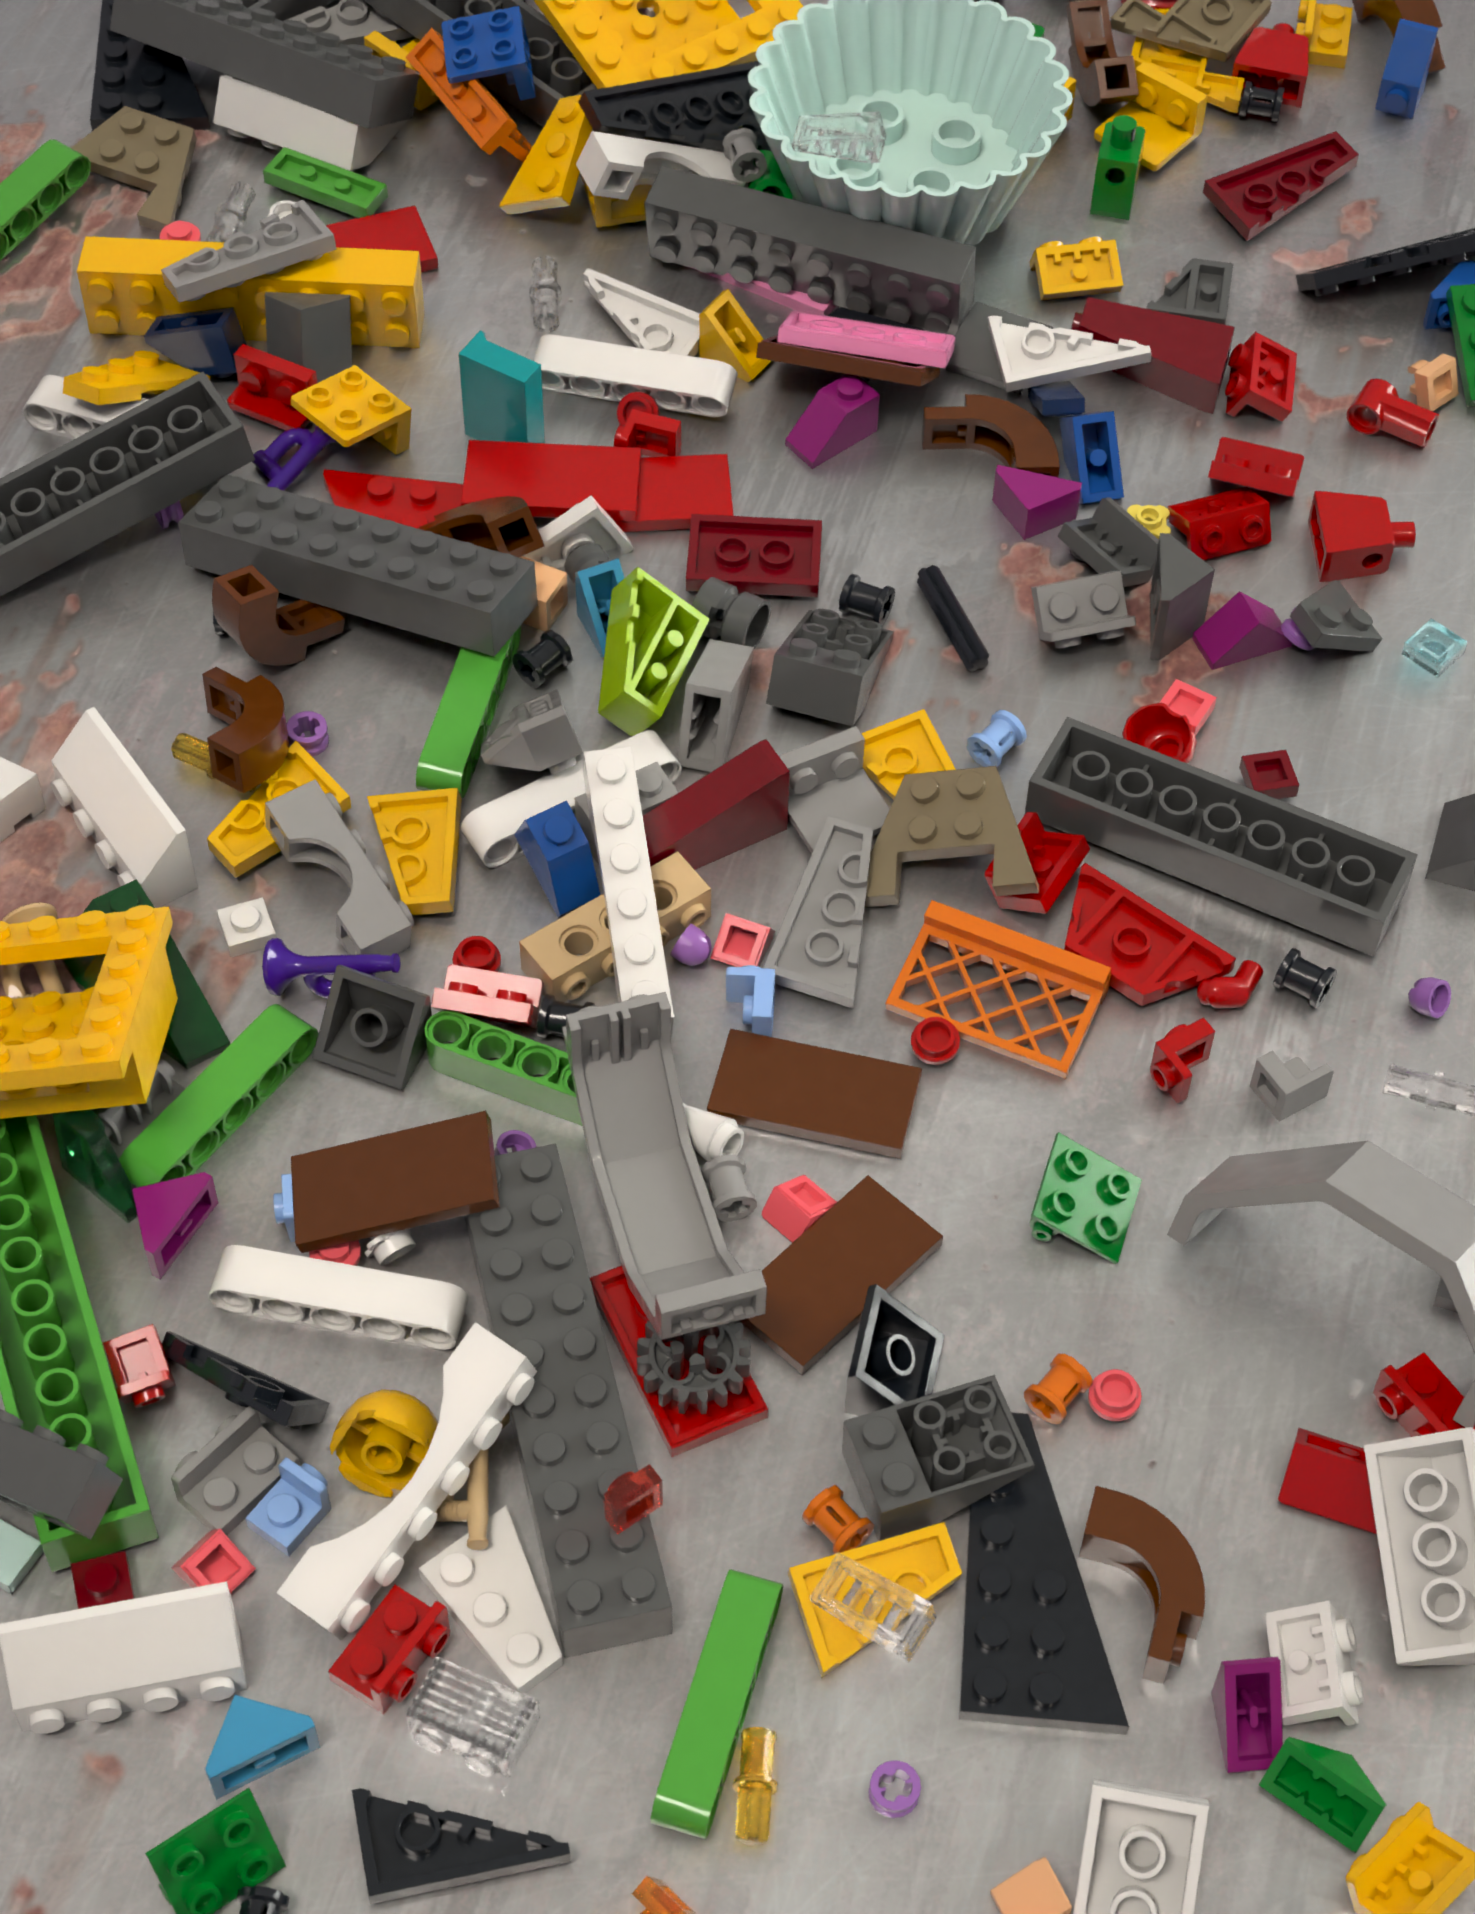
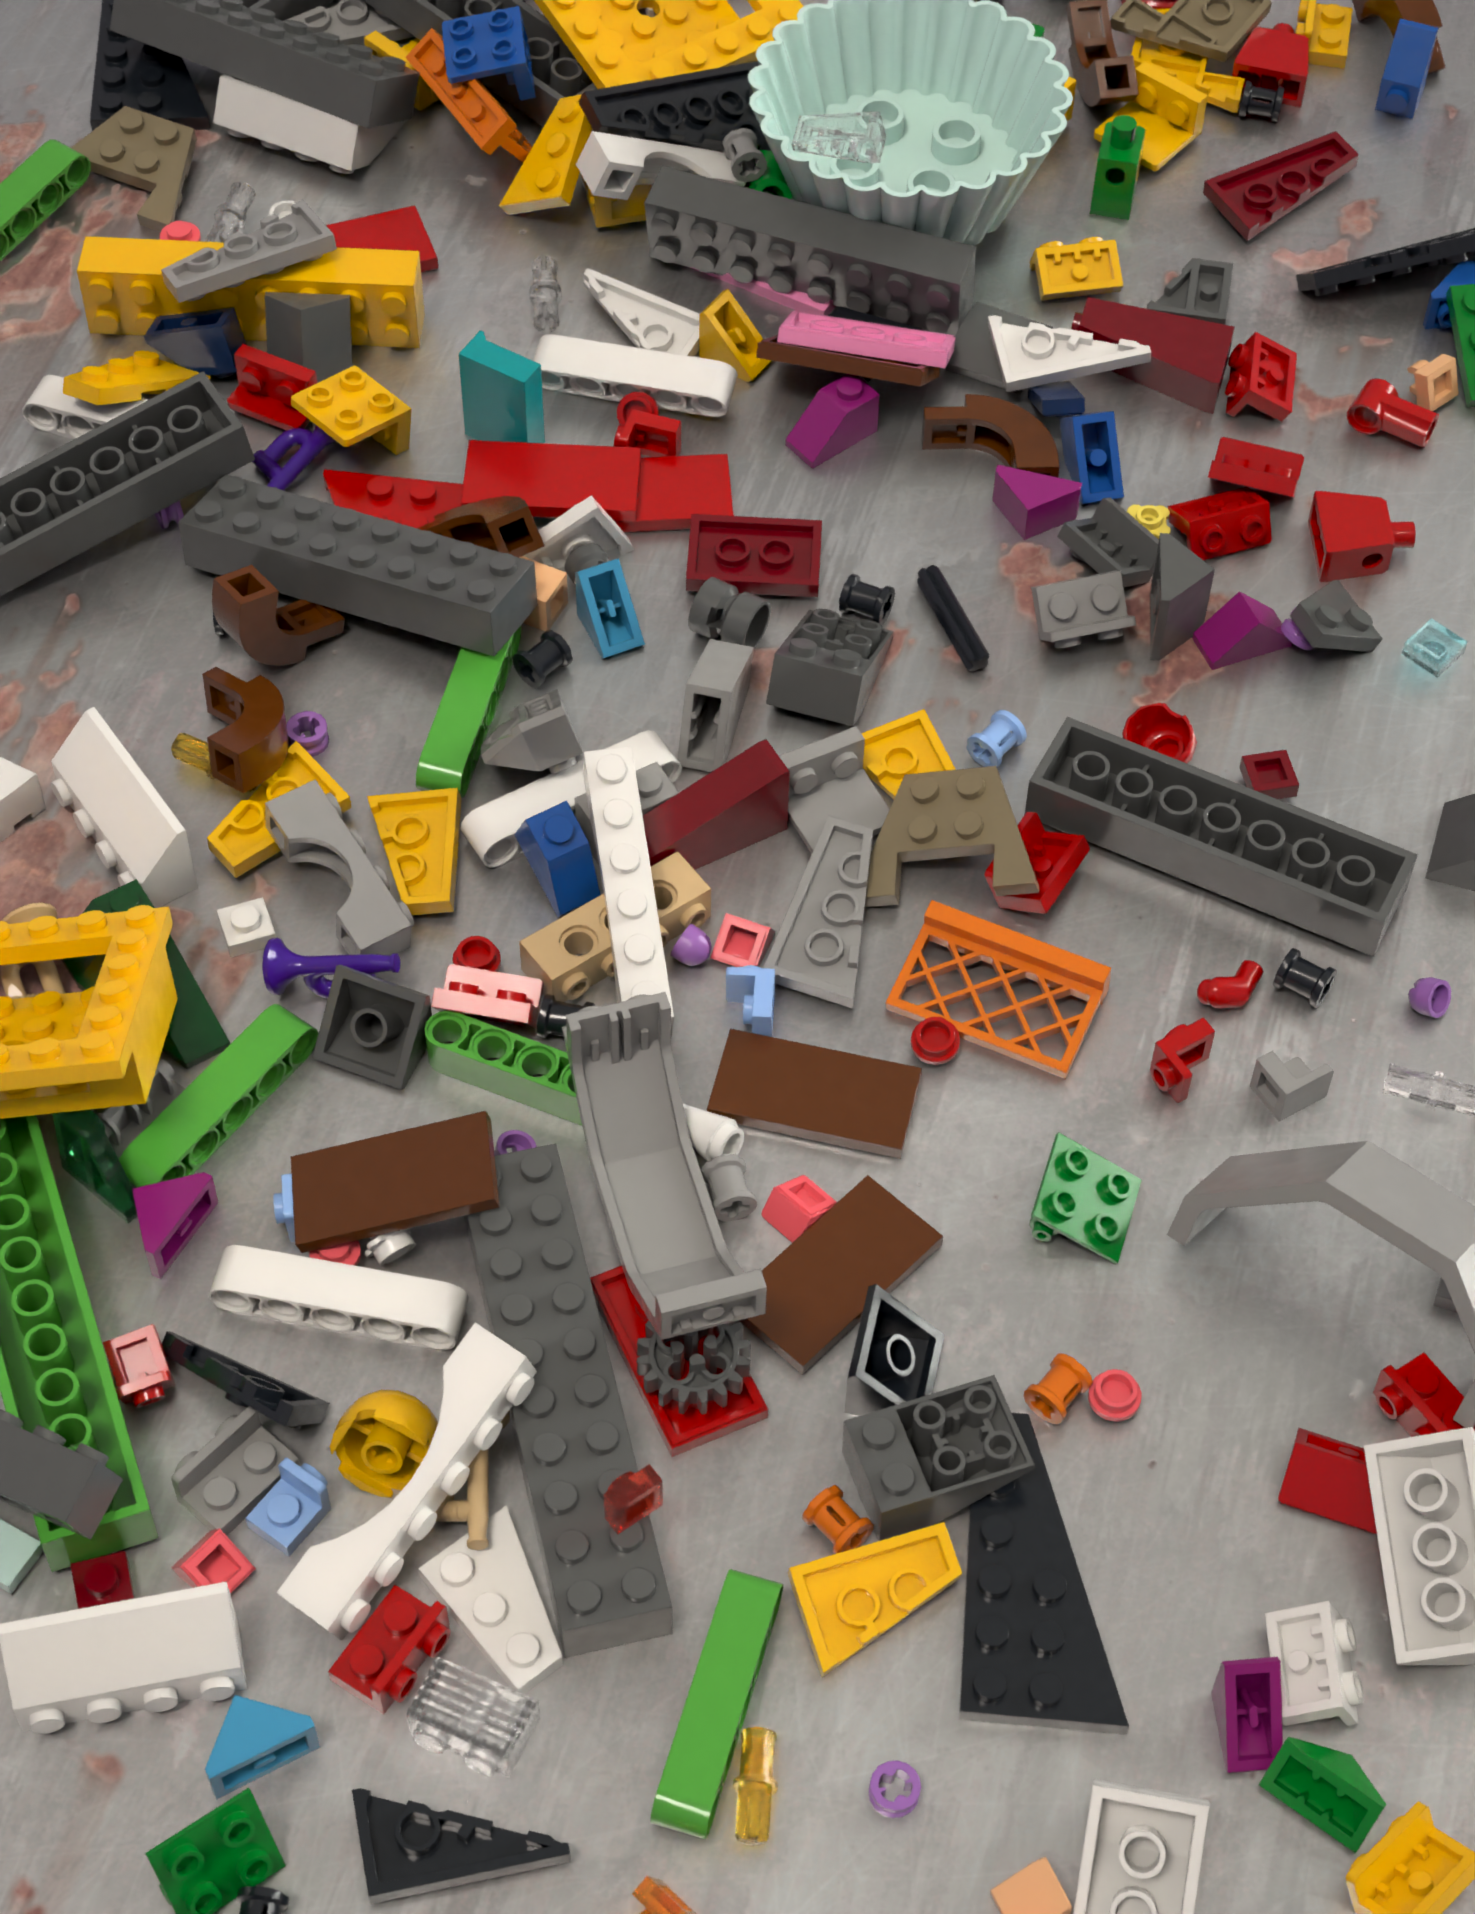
bright green plate [263,147,388,218] -> none
lime wedge [598,566,710,737] -> none
clear slope [809,1552,937,1662] -> none
red wing [1064,863,1236,1006] -> none
reddish brown arch [1079,1486,1205,1684] -> none
coral plate [1159,679,1217,736] -> none

